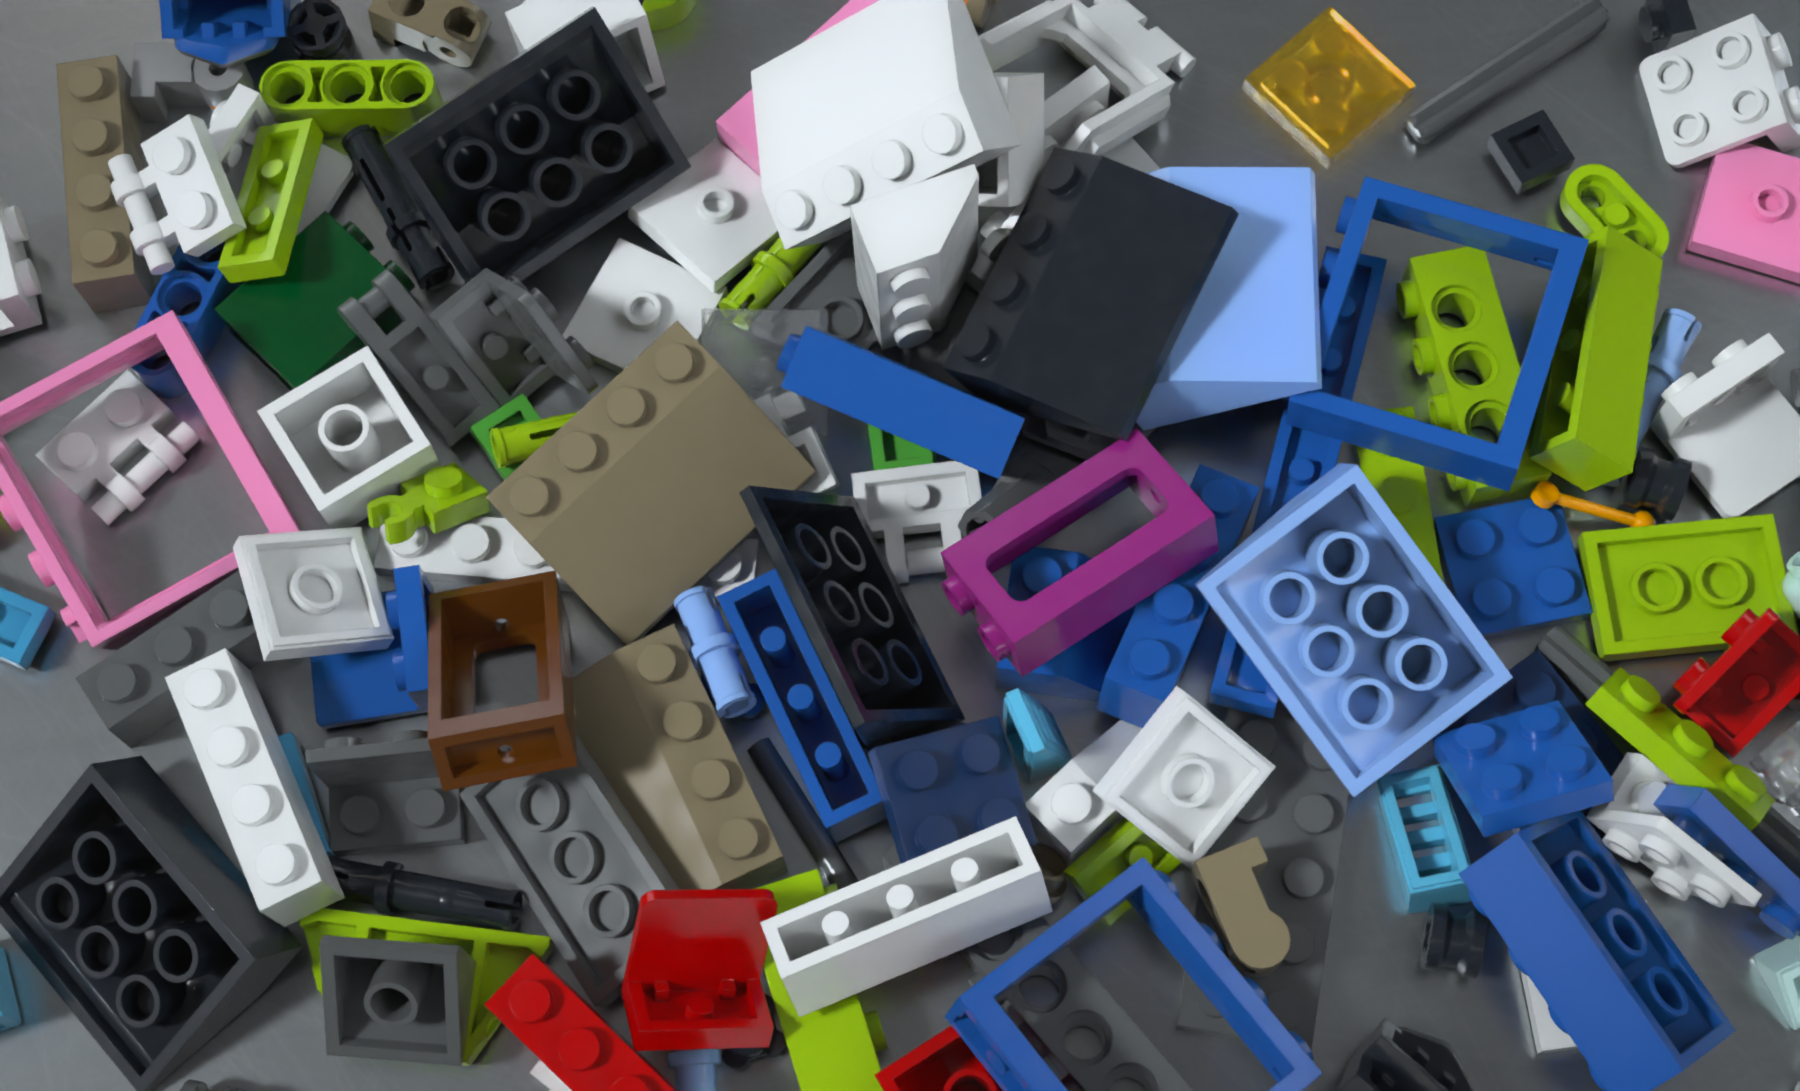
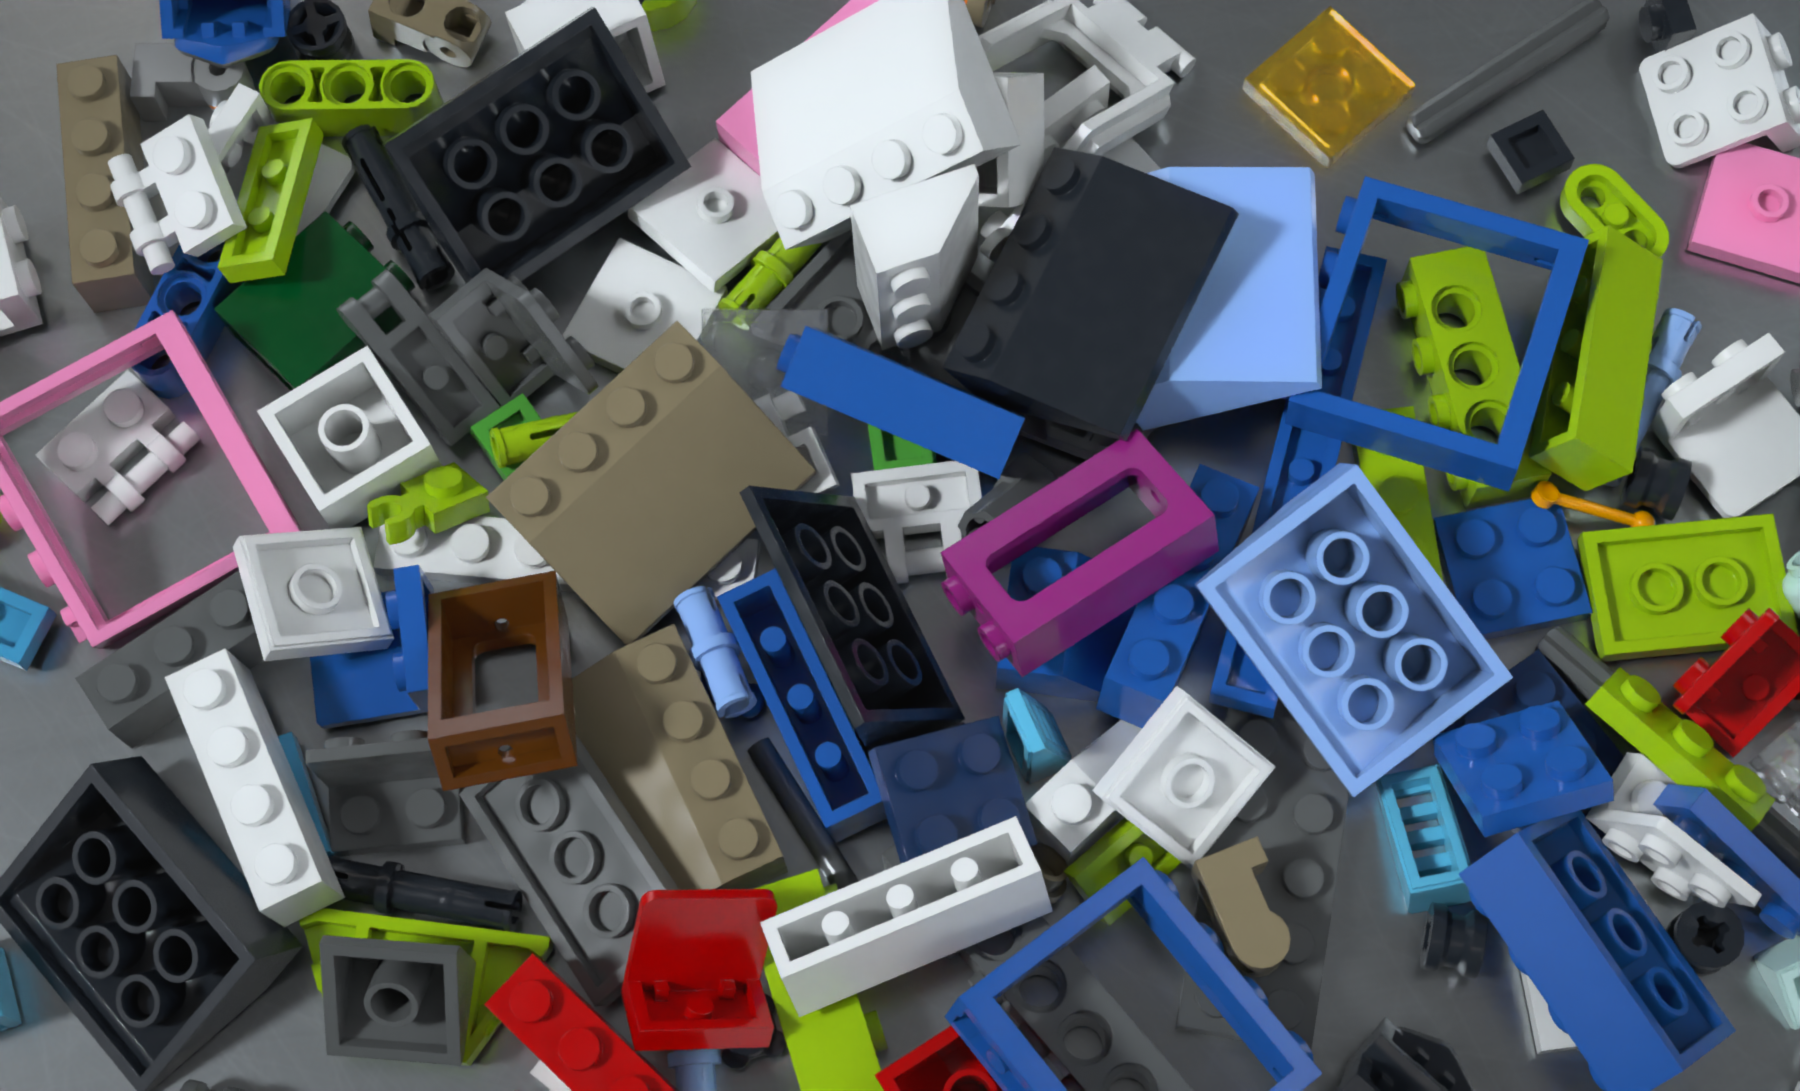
none -> black wheel [1666,901,1745,977]

